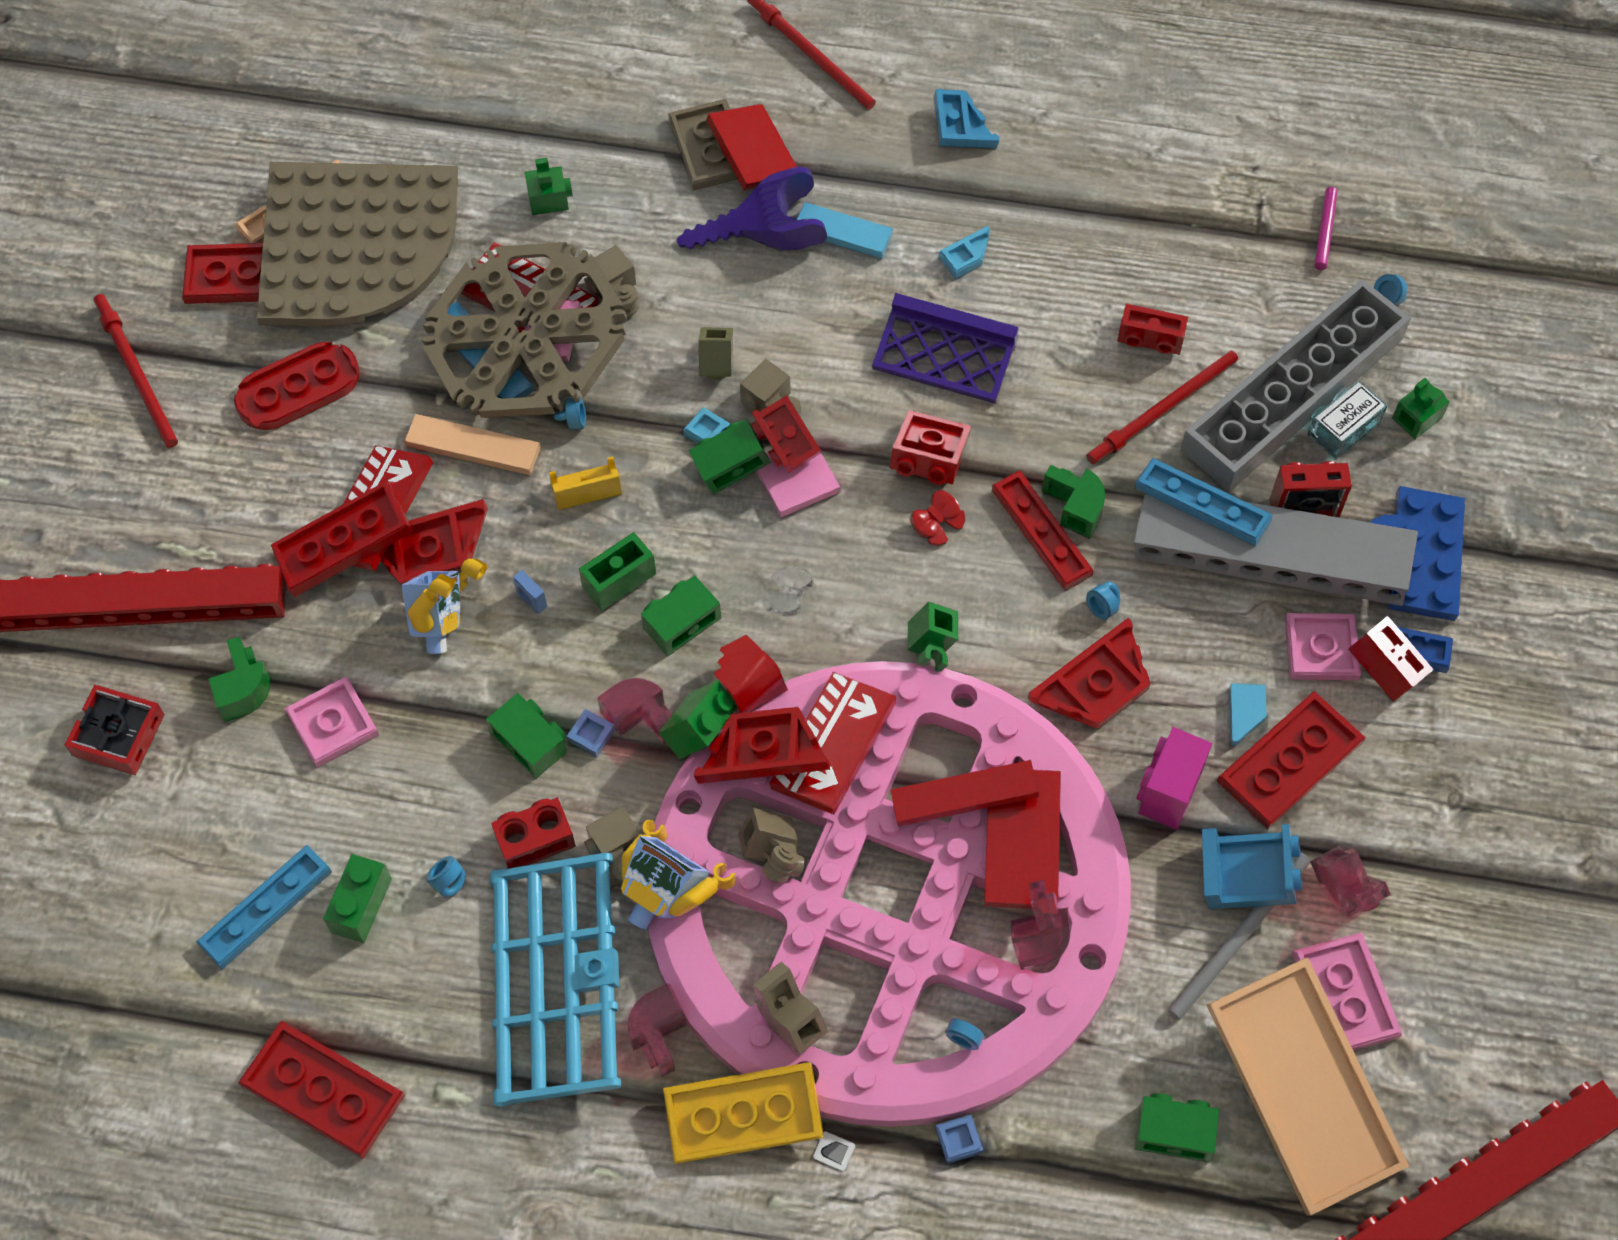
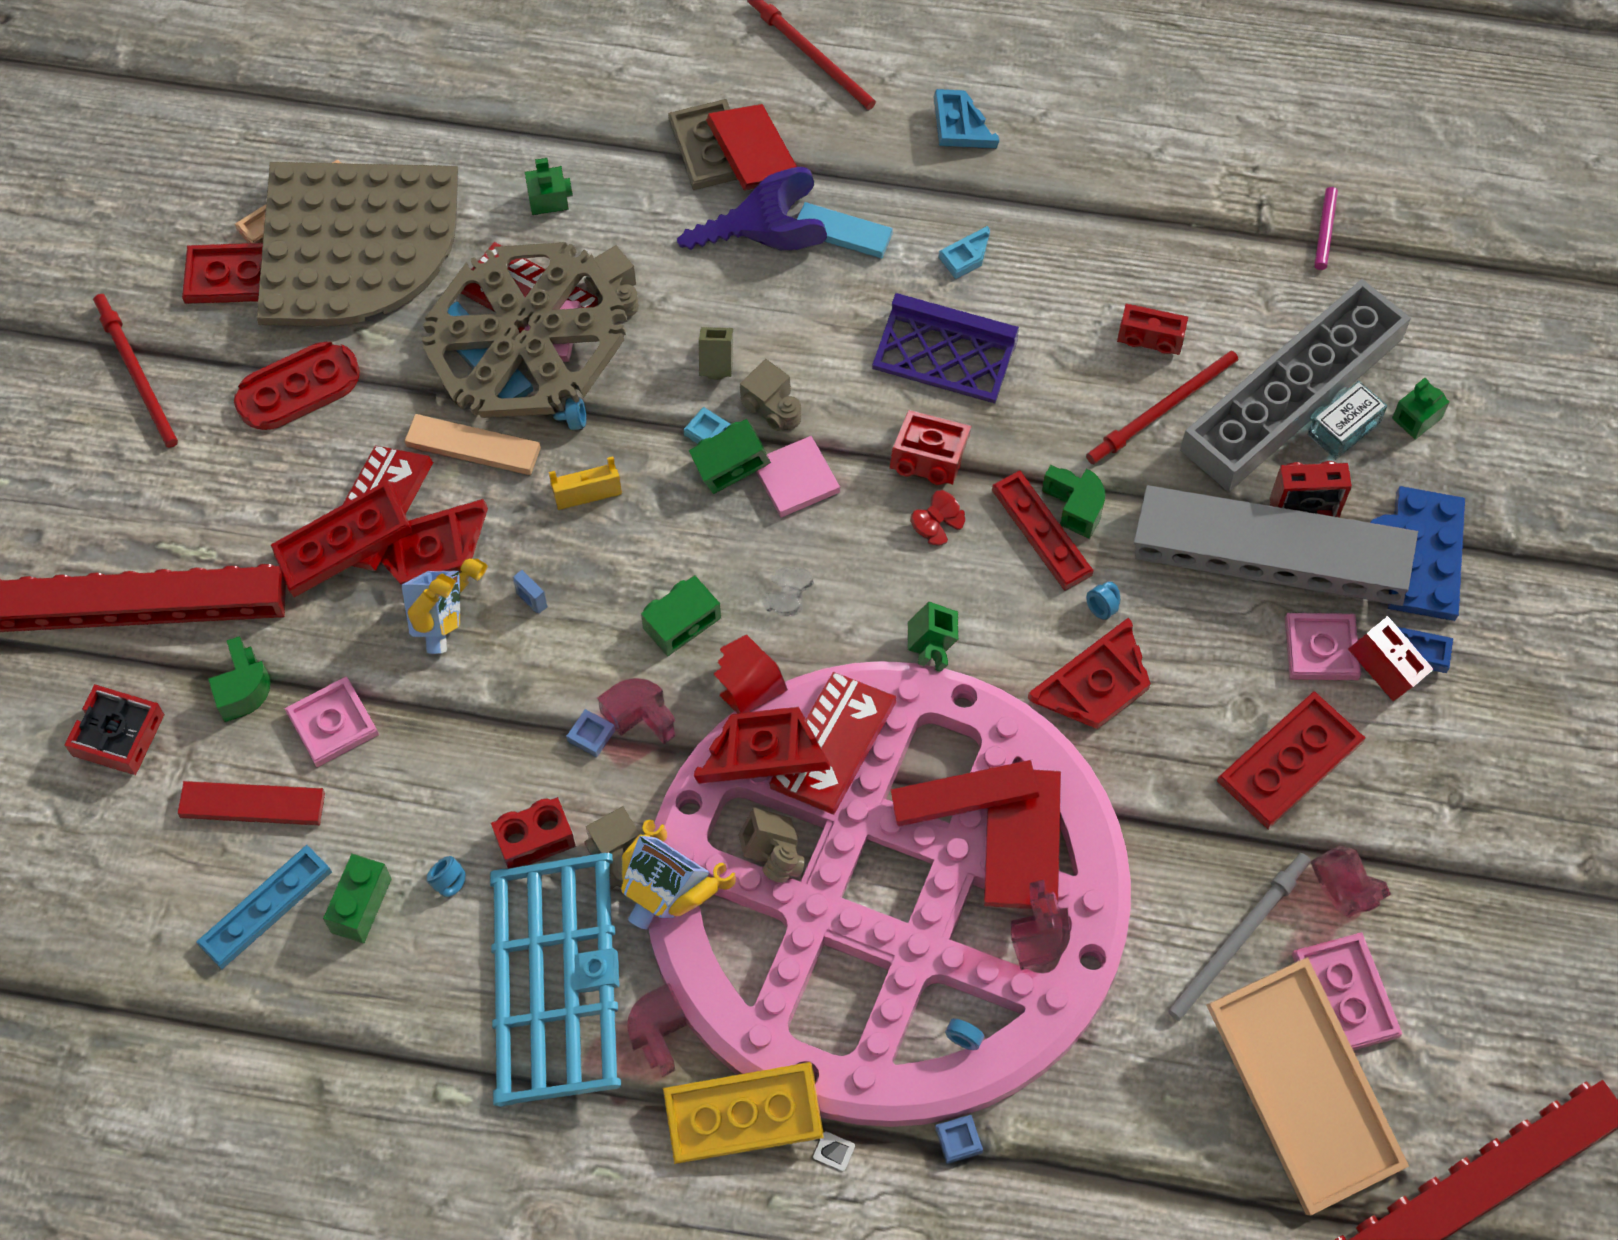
red tile [238,1021,405,1159] -> none
green brick [486,693,567,779] -> none
green brick [579,532,656,611] -> none
green brick [658,680,738,759] -> none
red bracket [751,395,822,473] -> none
dark tan brick [752,962,828,1055] -> none
green brick [1134,1093,1219,1162] -> none
dark azure tile [1136,458,1272,546] -> none
dark pink brick [1136,727,1213,830] -> none
dark azure panel [1202,824,1302,909] -> none
medium azure tile [1229,683,1267,746] -> none
dark azure tile [1373,274,1407,305] -> none
none -> red tile [177,781,325,826]

